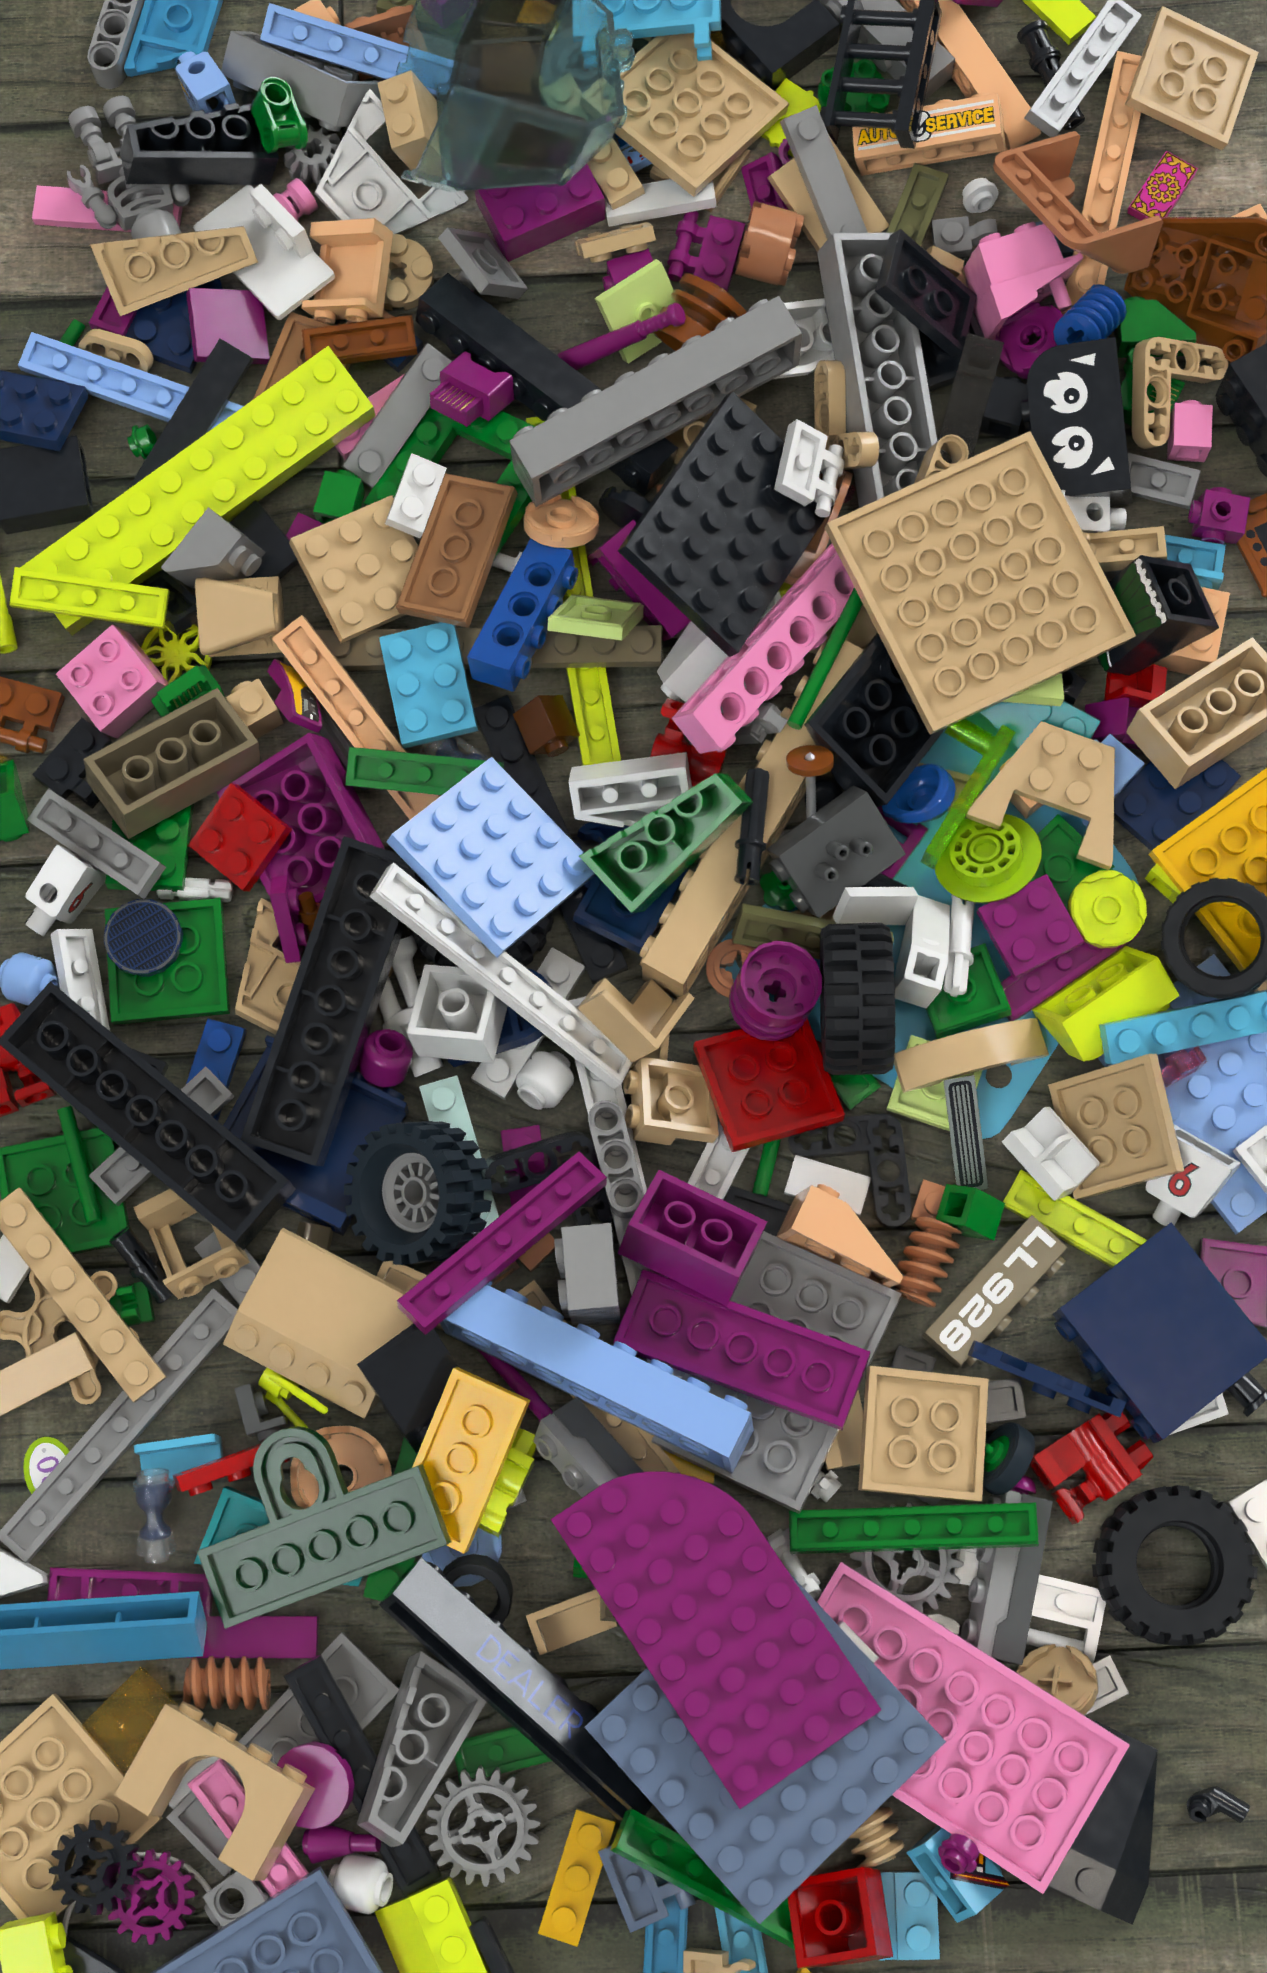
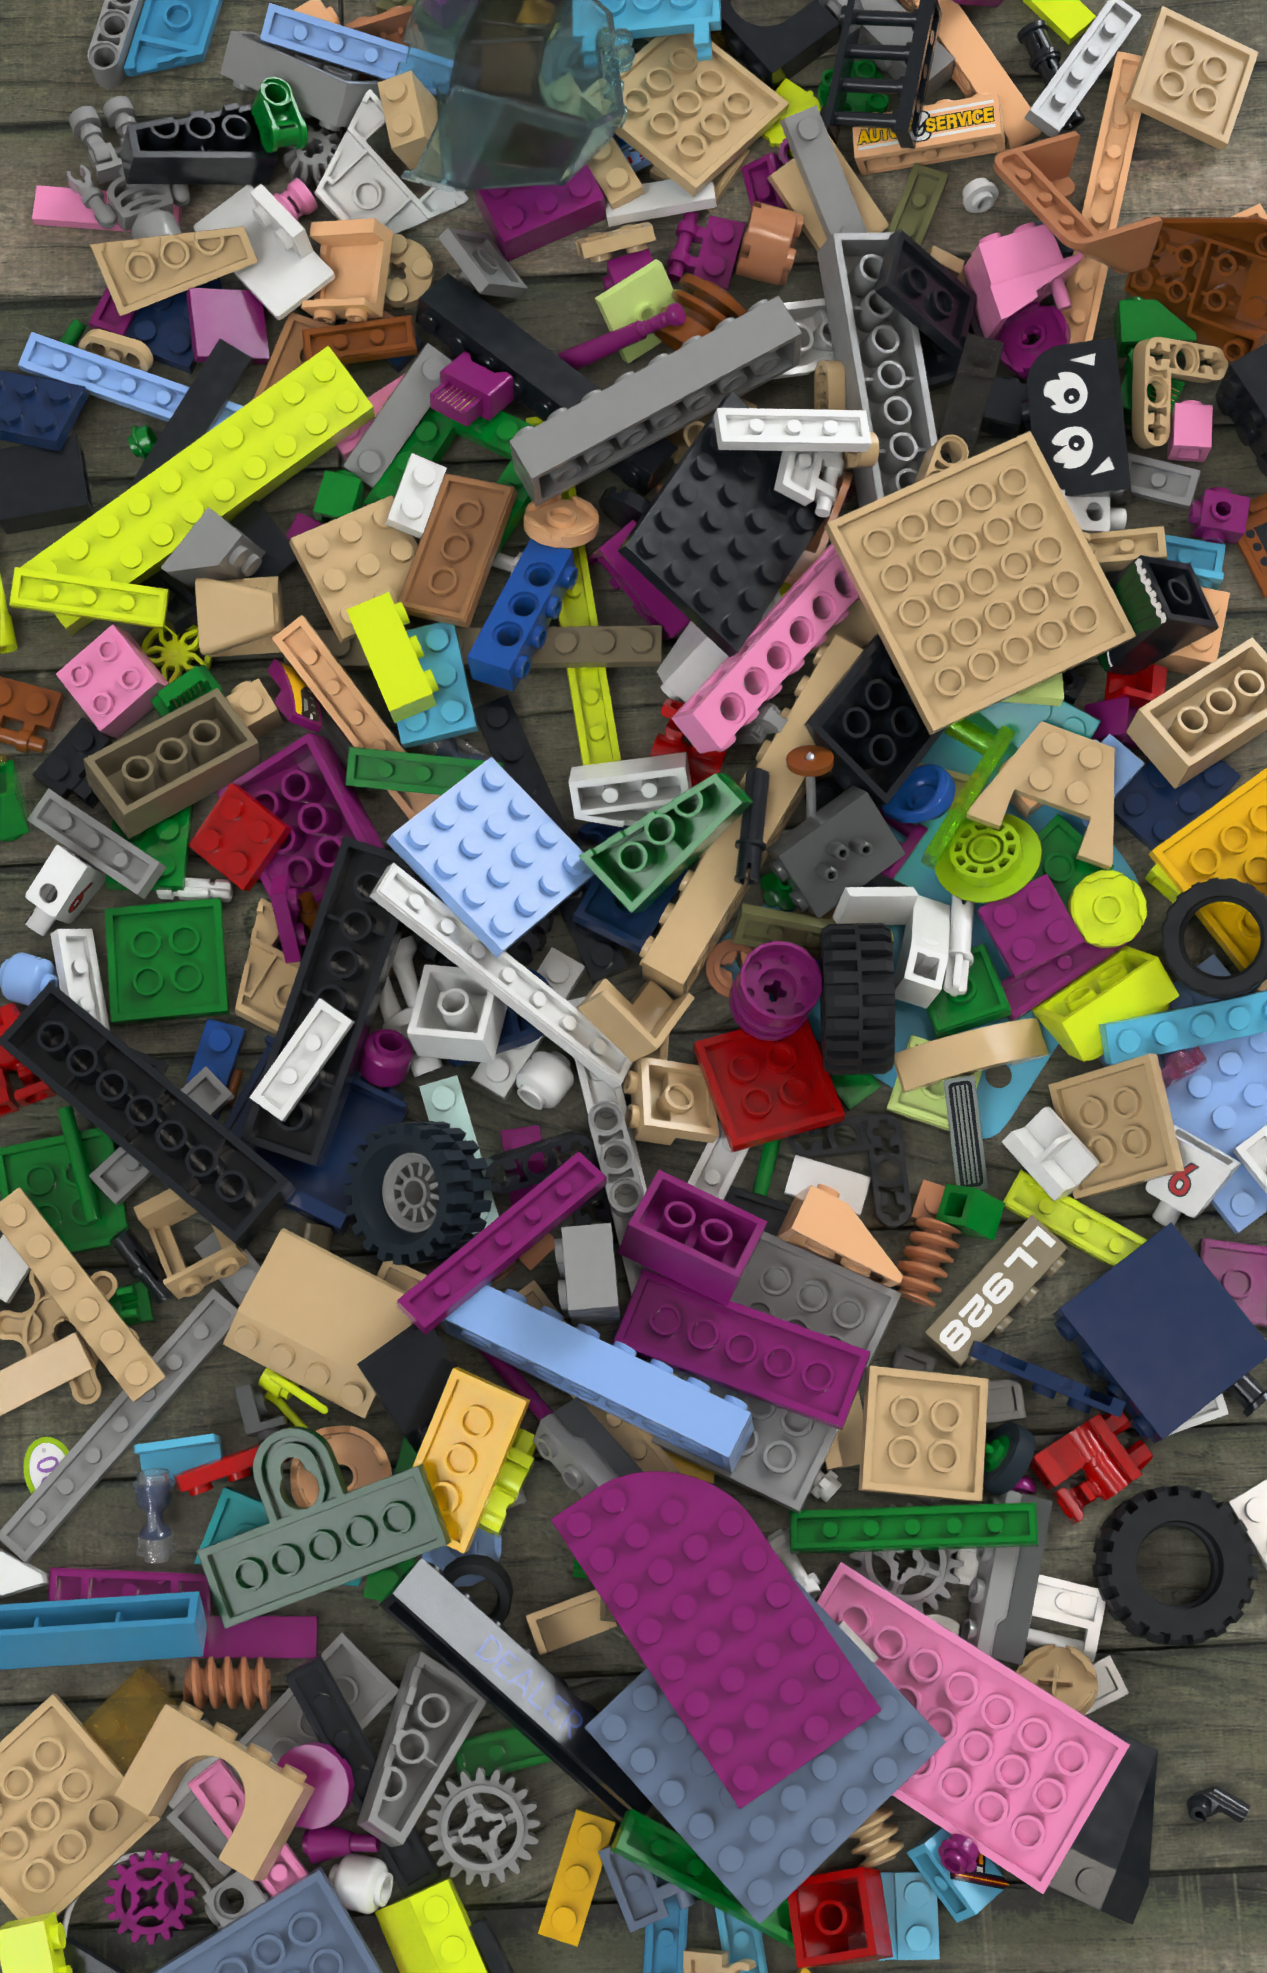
black gear [49,1820,143,1915] -> none
tile [104,899,183,977] -> none
light blue torso [175,52,236,113] -> none
reddish brown brick [513,695,580,757] -> none
yellowish green plate [548,594,644,641] -> none
green bar [787,587,863,730] -> none
light grey plate [931,216,997,258] -> none
blue piece [1053,284,1127,346] -> none
tile [1127,151,1198,221] -> none
none -> dark orange piece [227,1069,243,1105]
none -> white plate [249,998,354,1121]
none -> neon yellow brick [346,592,439,723]
none -> white plate [713,408,872,452]

